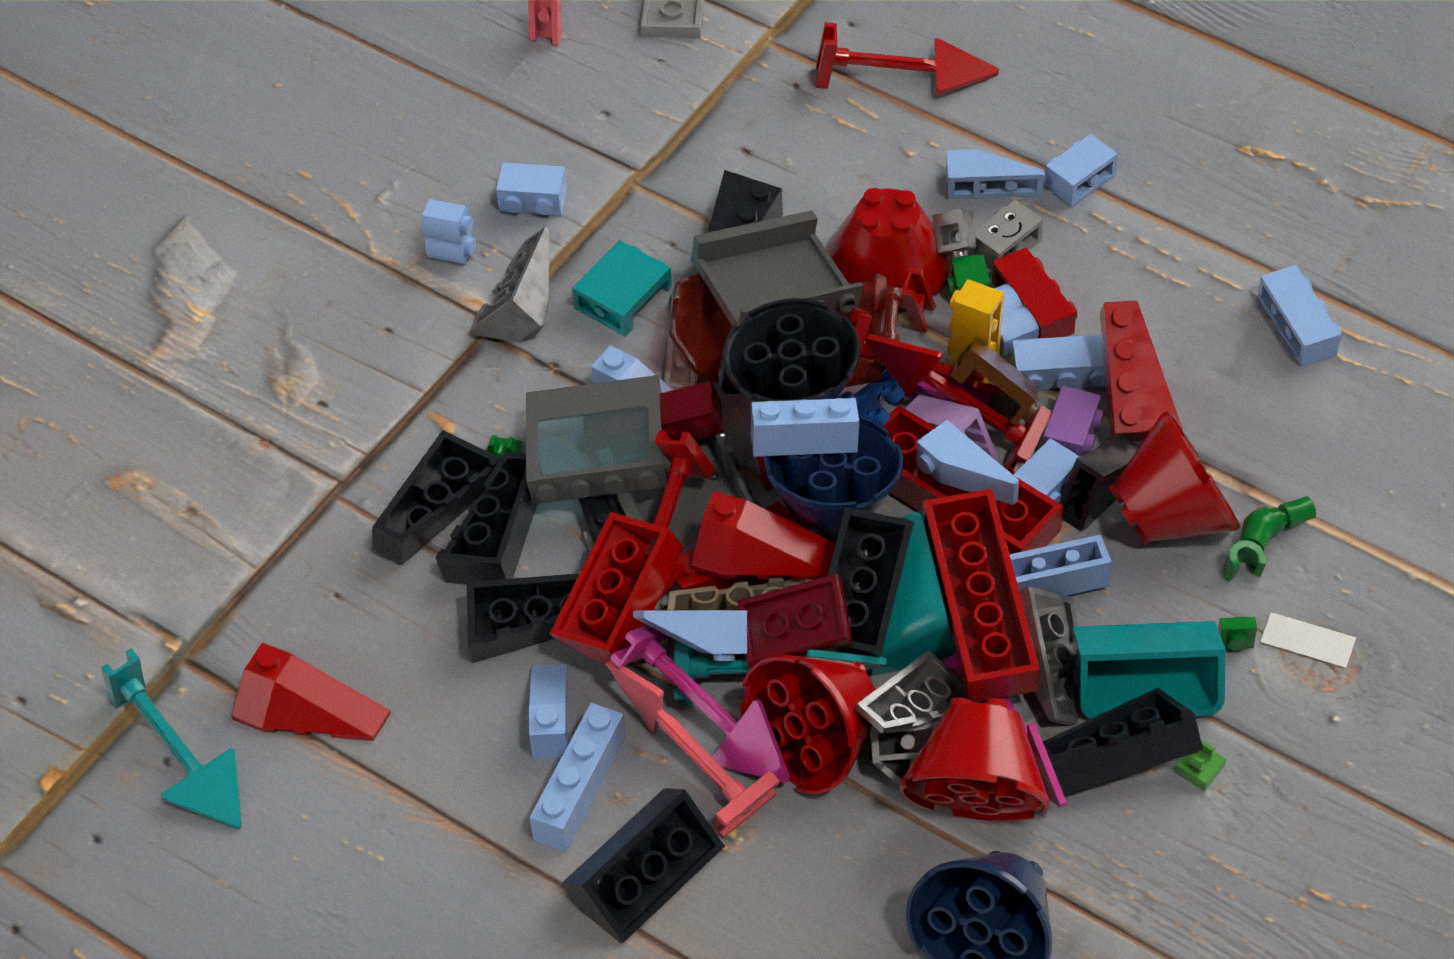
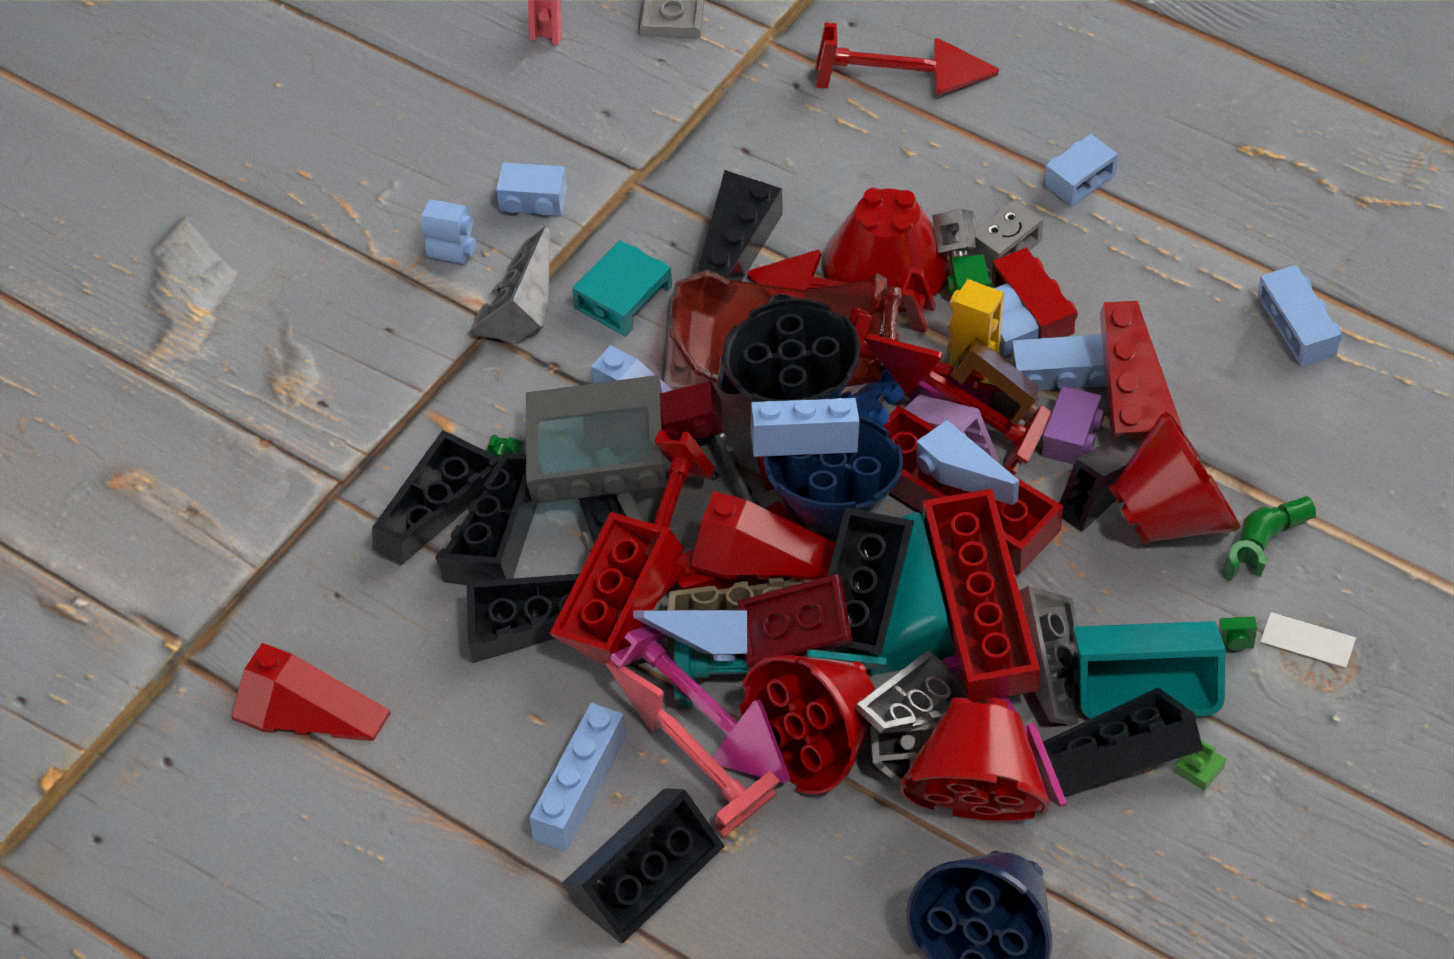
teal piece [101,648,242,830] -> none
light blue slope [529,664,568,759] -> none
dark grey panel [691,210,863,327] -> none
light blue slope [946,149,1044,199] -> none
light blue brick [1010,534,1112,596] -> none
light blue brick [1013,438,1080,503] -> none

